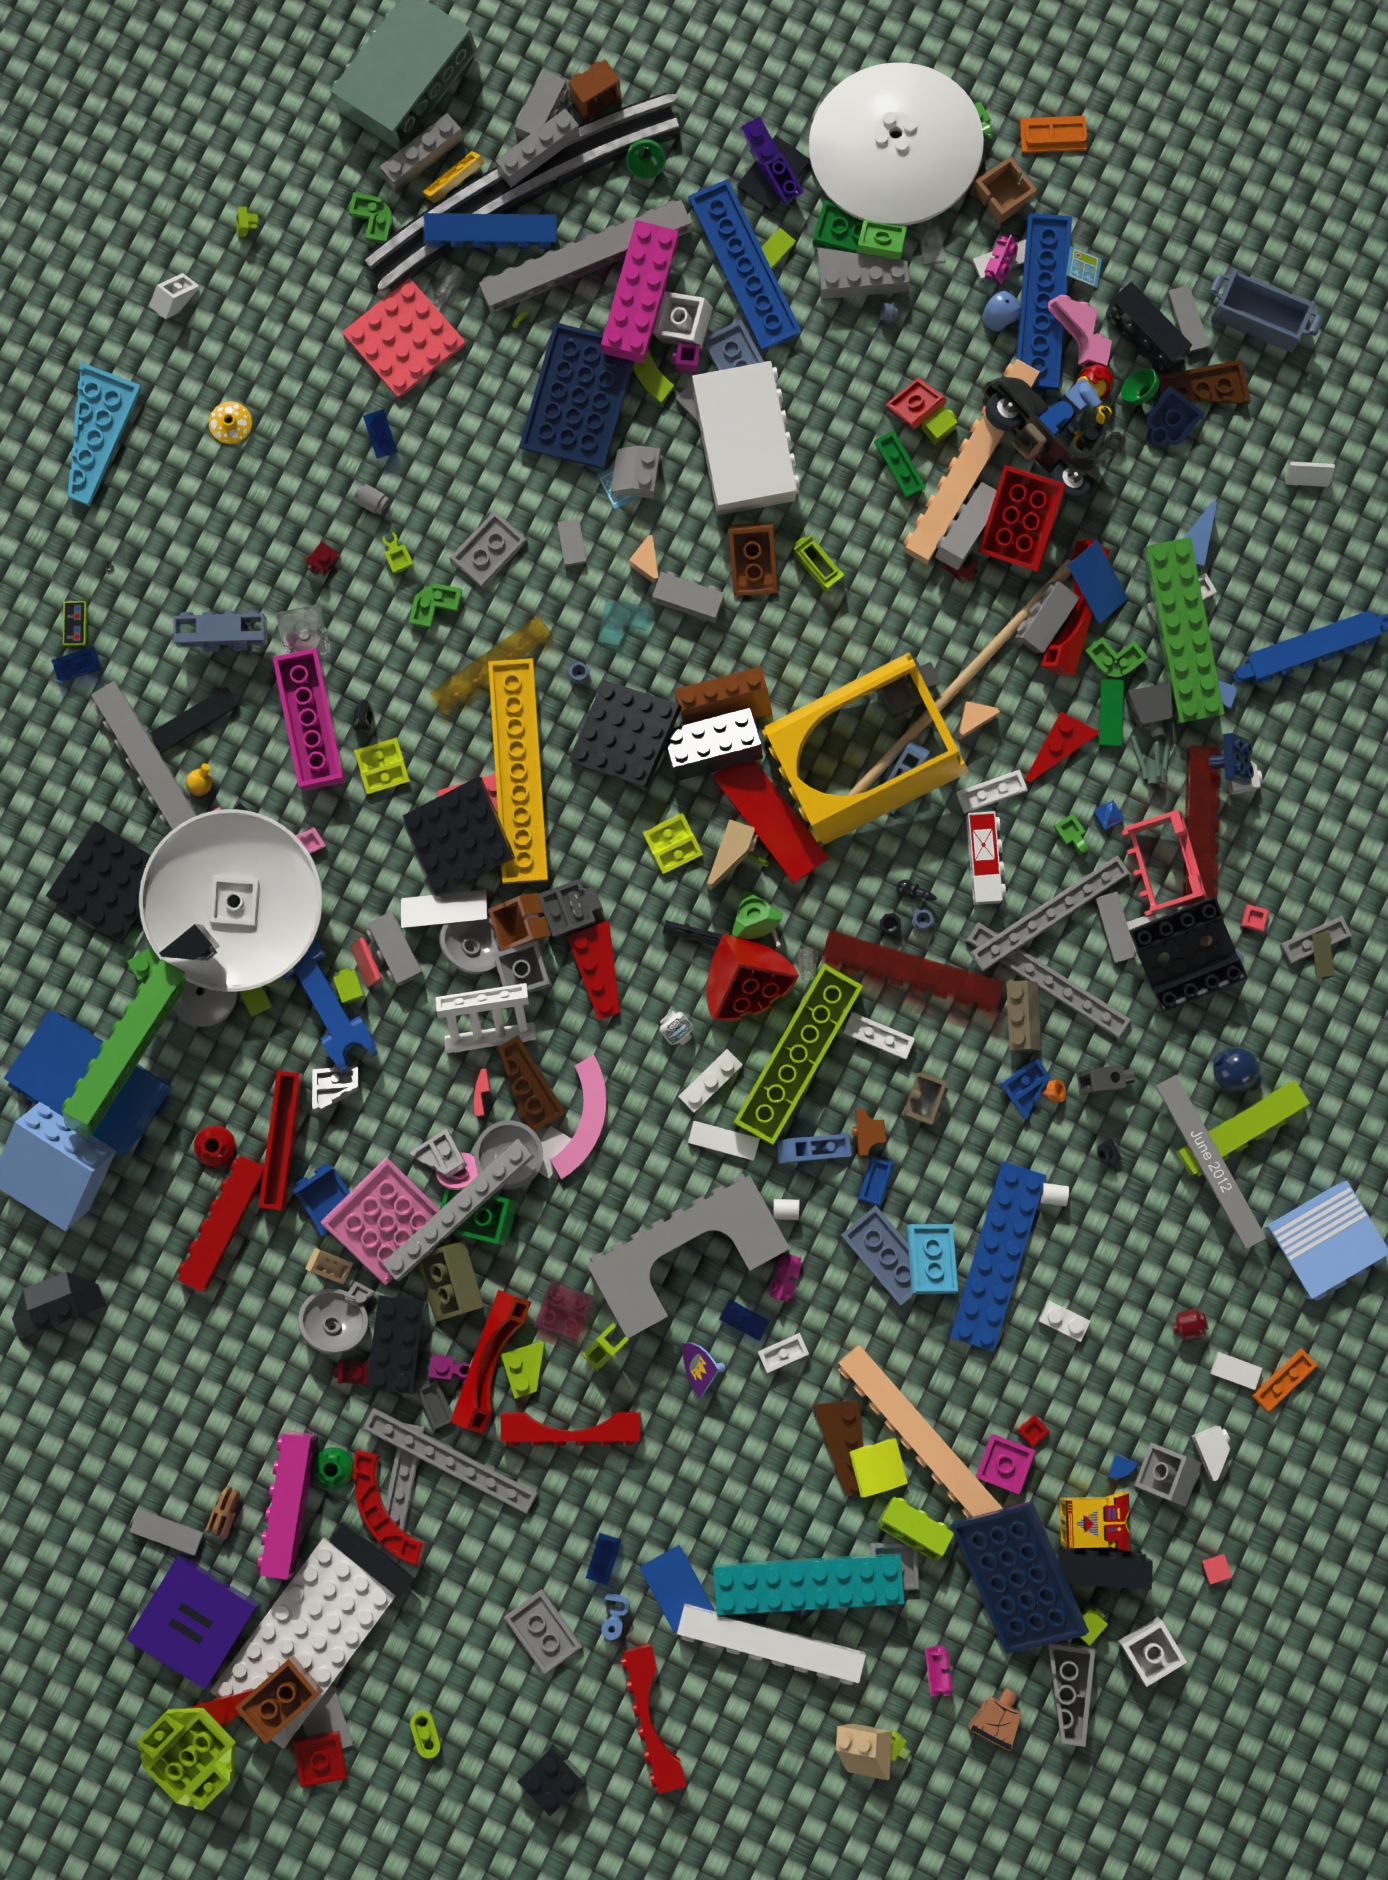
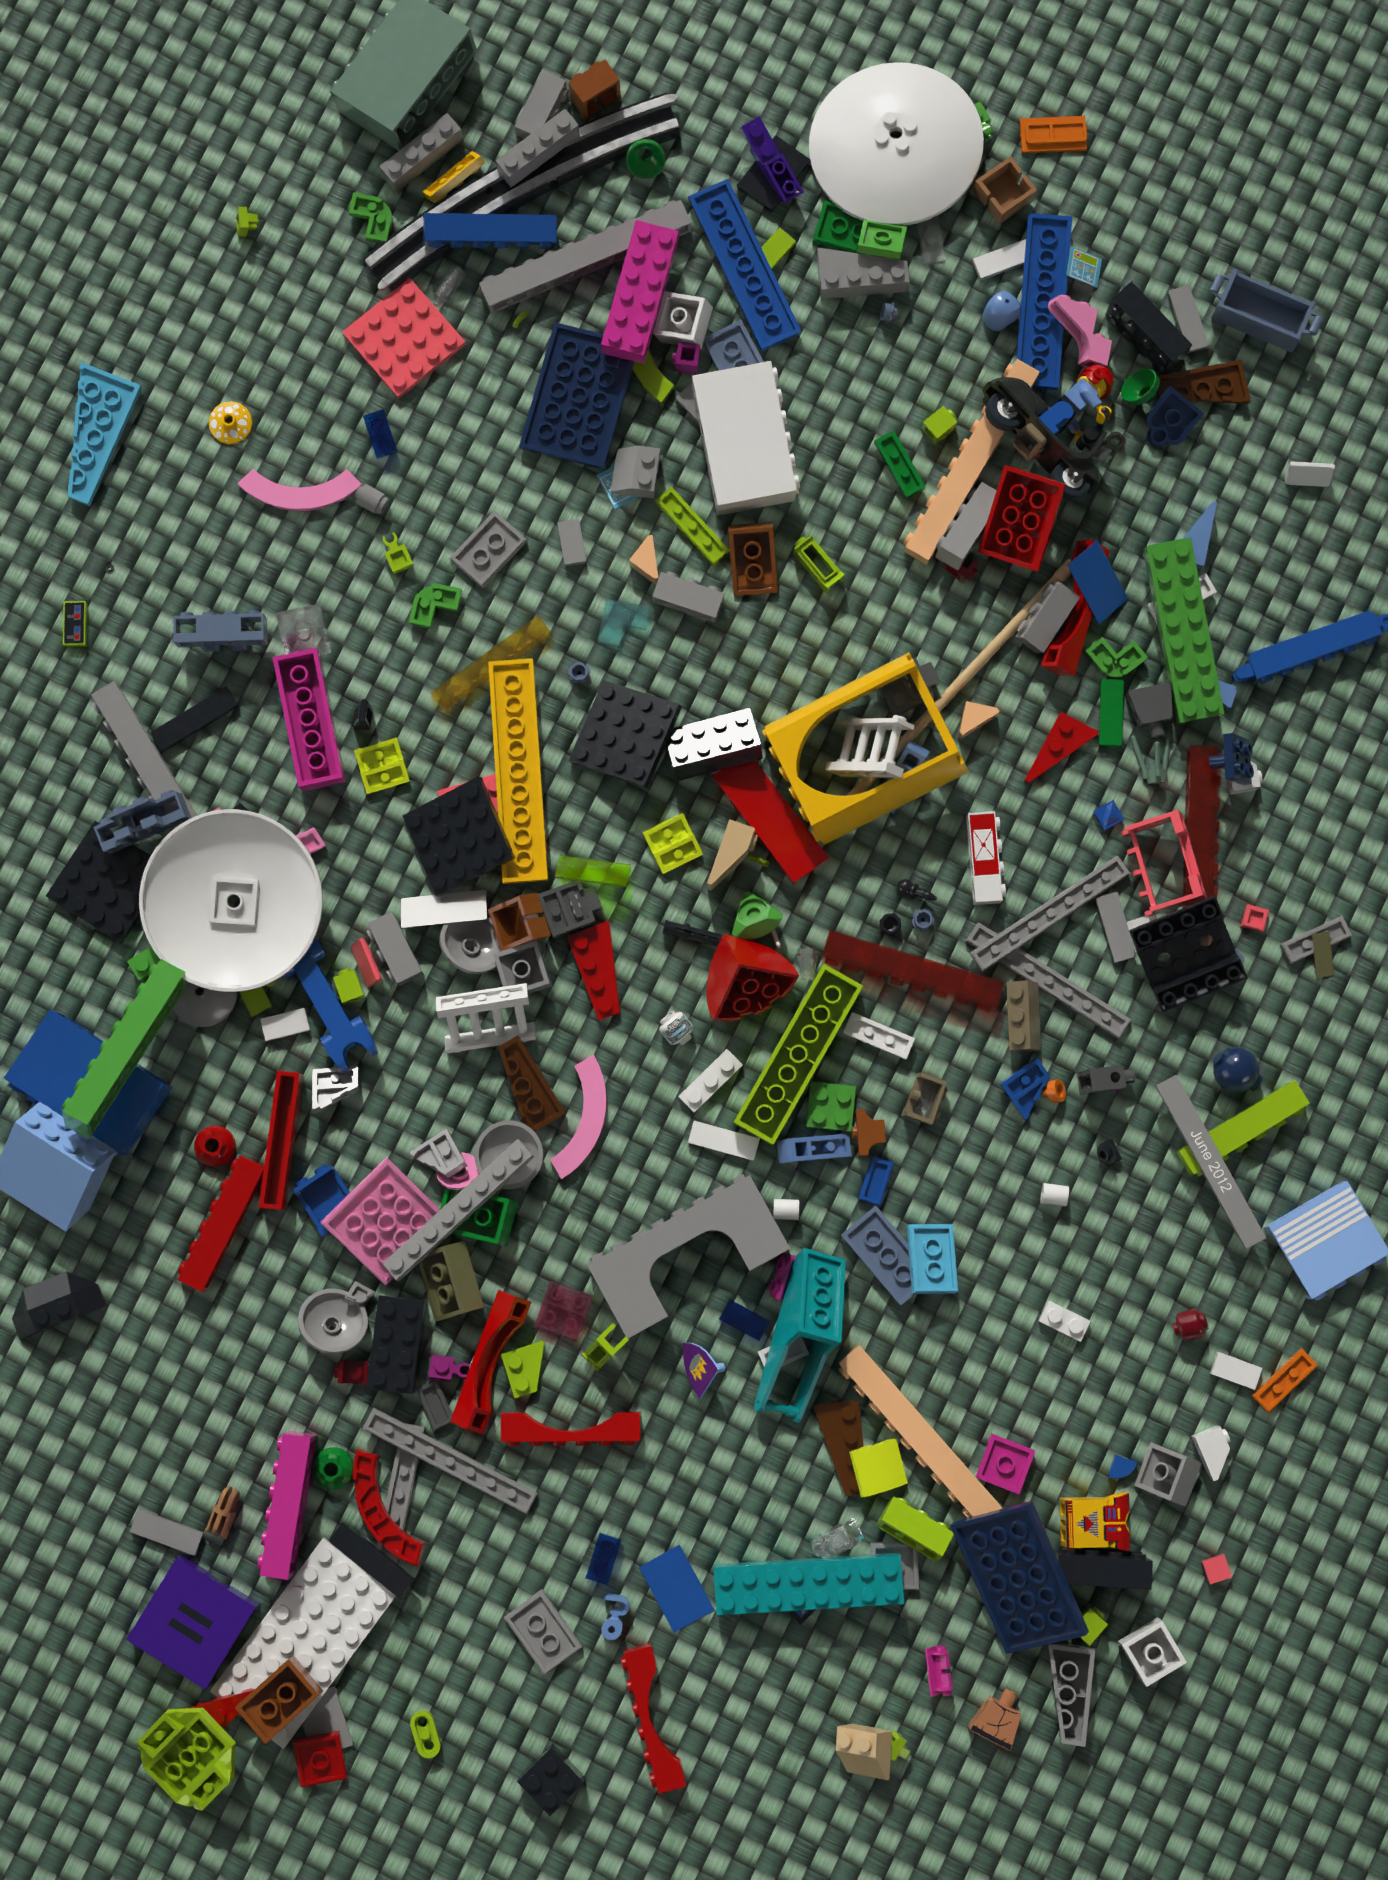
clear blue plate [52,647,102,682] -> none
white slope [149,273,199,319] -> none
black slope [159,924,220,961] -> none
yellow piece [186,763,213,796] -> none
dark red bracket [304,541,340,577] -> none
tan tile [305,1248,353,1284] -> none
coral slope [474,1068,491,1118] -> none
white sticker [539,1126,571,1178] -> none
dark orange slope [675,667,773,725] -> none
white brick [677,1603,866,1685] -> none
red tile [885,377,947,430] -> none
blue plate [949,1161,1047,1351] -> none
white tile [956,770,1028,814] -> none
dark pink hinge [984,235,1018,285] -> none
red tile [1017,1414,1050,1447] -> none
bright green plate [1054,813,1089,856] -> none
none -> sand blue piece [94,790,192,854]
none -> bright pink tile [237,469,363,511]
none -> white tile [260,1008,310,1042]
none -> clear neon green piece [555,855,631,887]
none -> lime tile [655,486,730,567]
none -> teal piece [754,1248,846,1423]
none -> bright green plate [806,1081,856,1132]
none -> clear brick [811,1517,865,1557]
none -> white fence [825,715,914,778]

